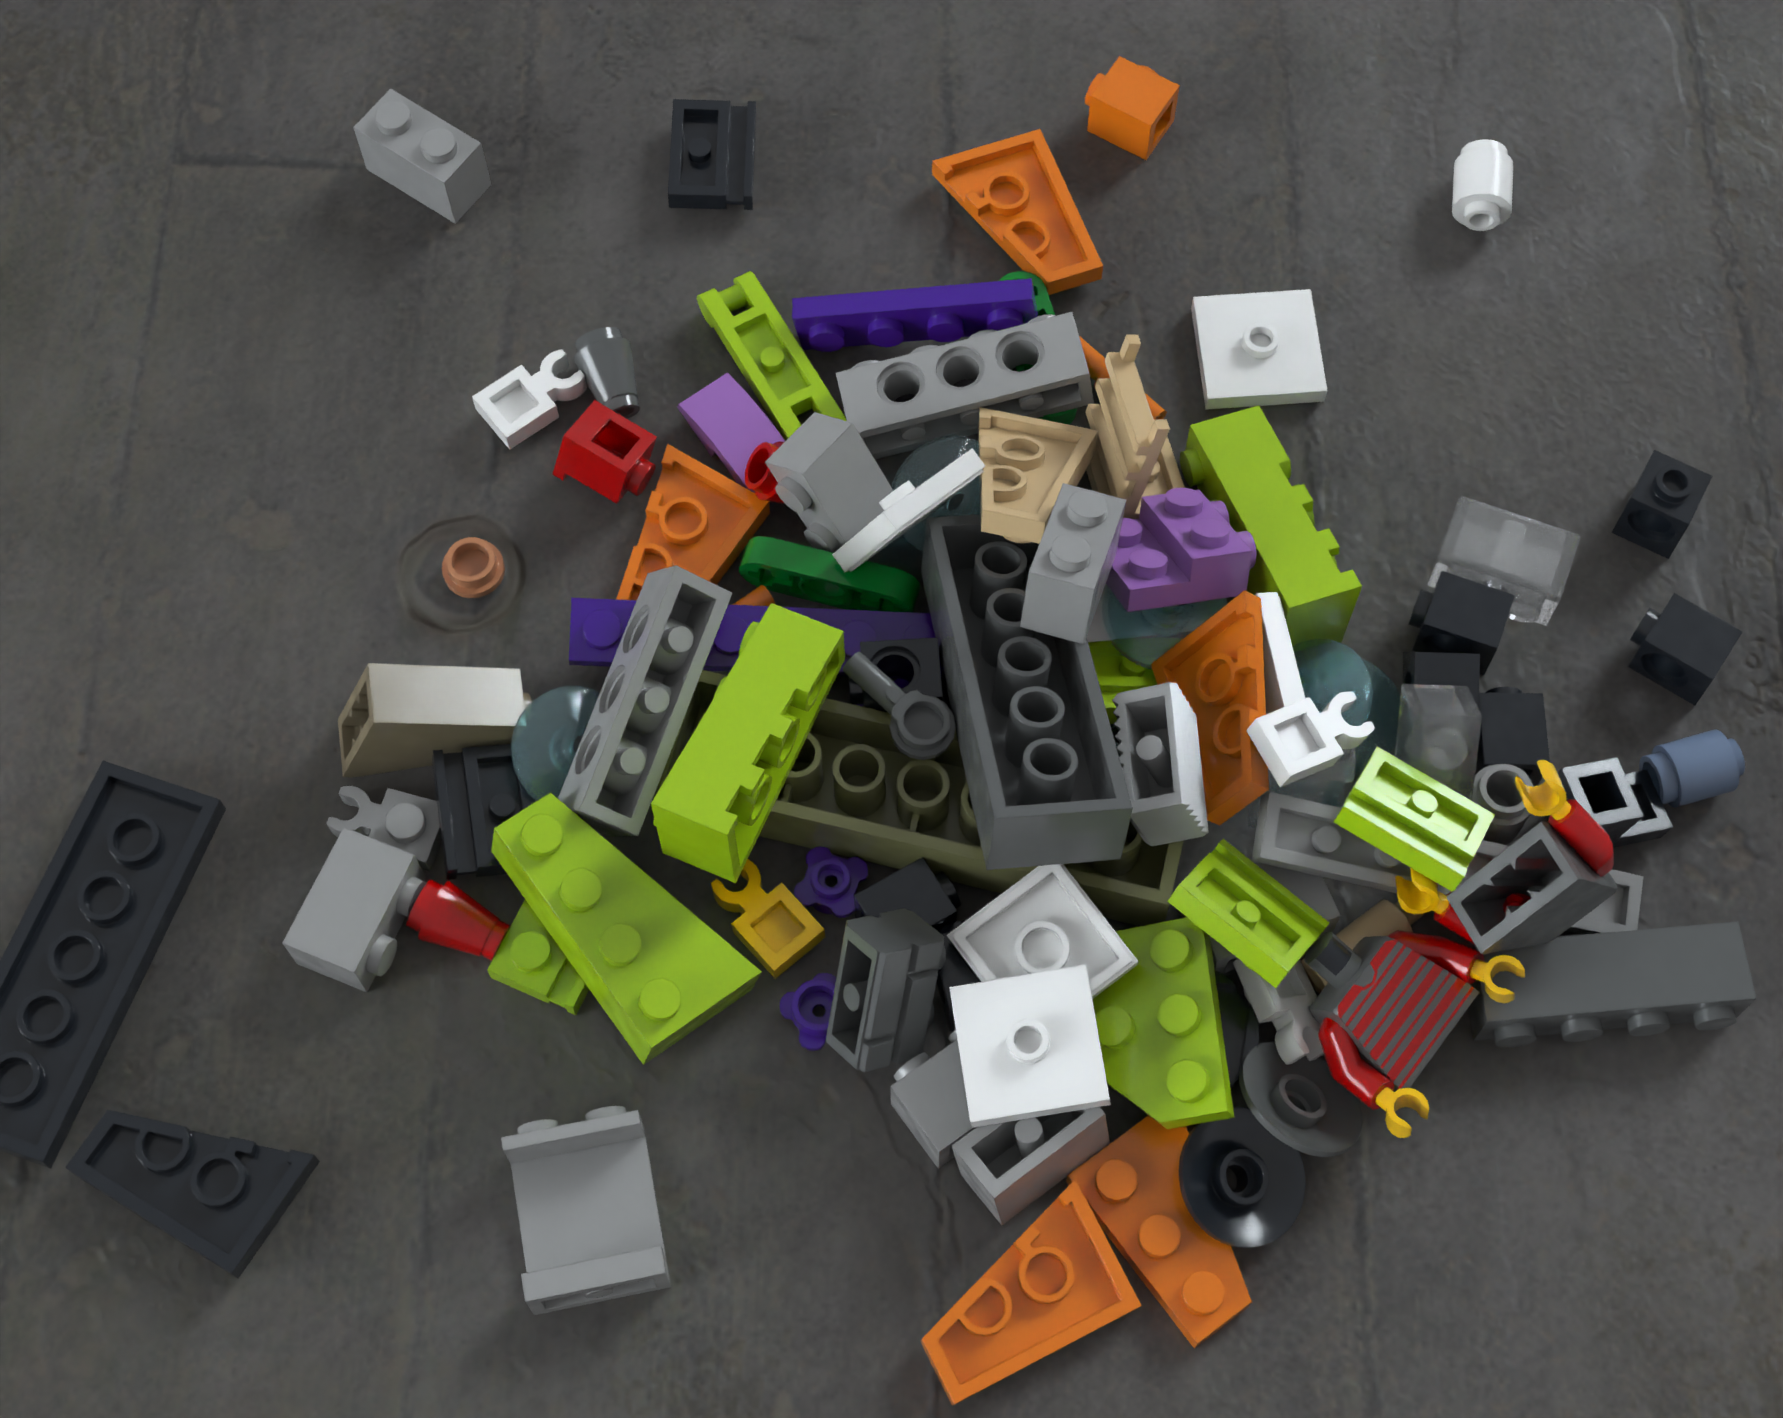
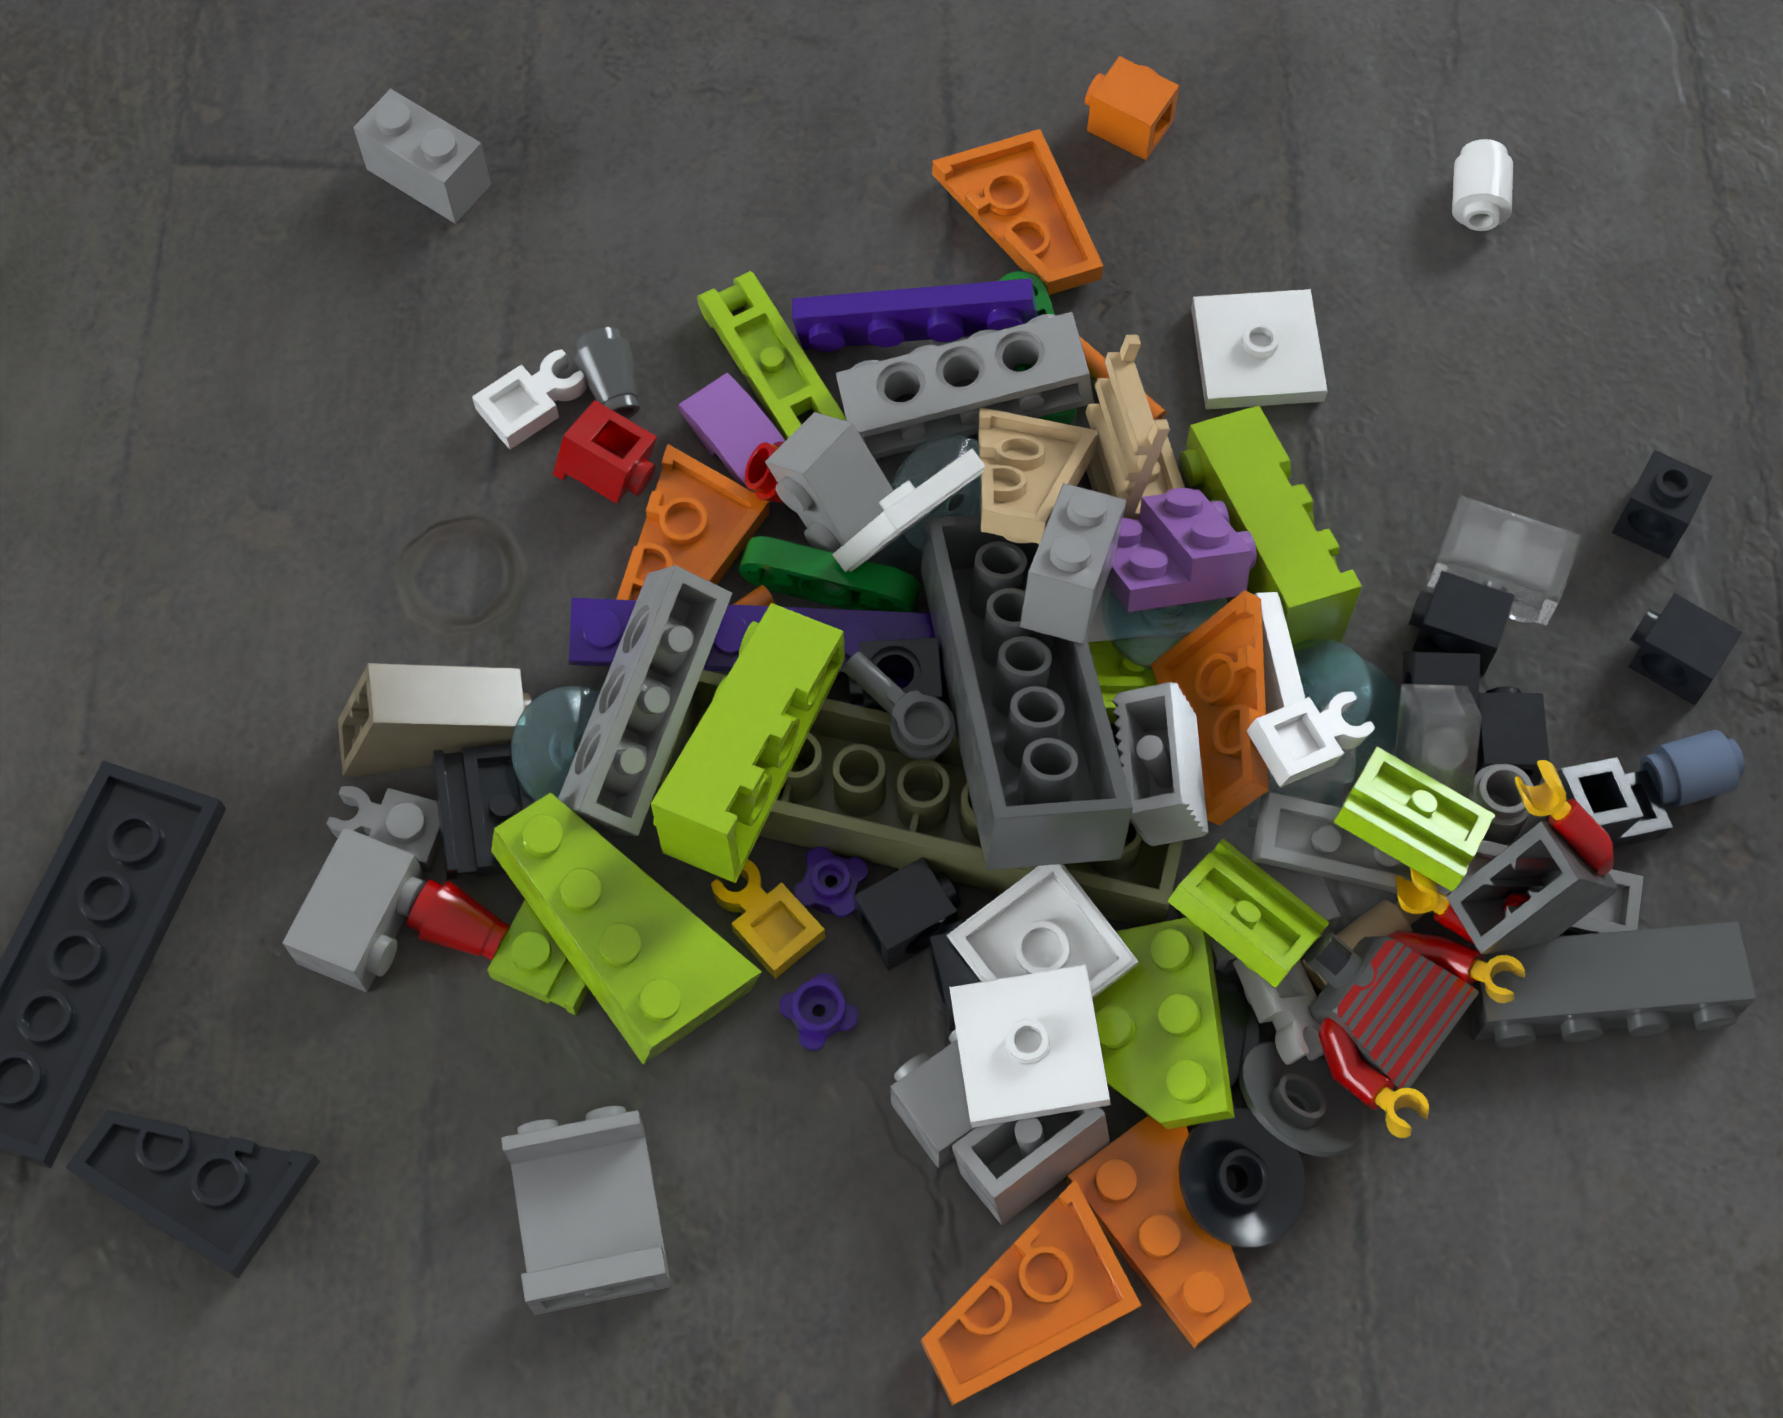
nougat plate [442,537,505,598] -> none
black plate [668,99,757,210] -> none
dark grey brick [826,908,946,1072] -> none

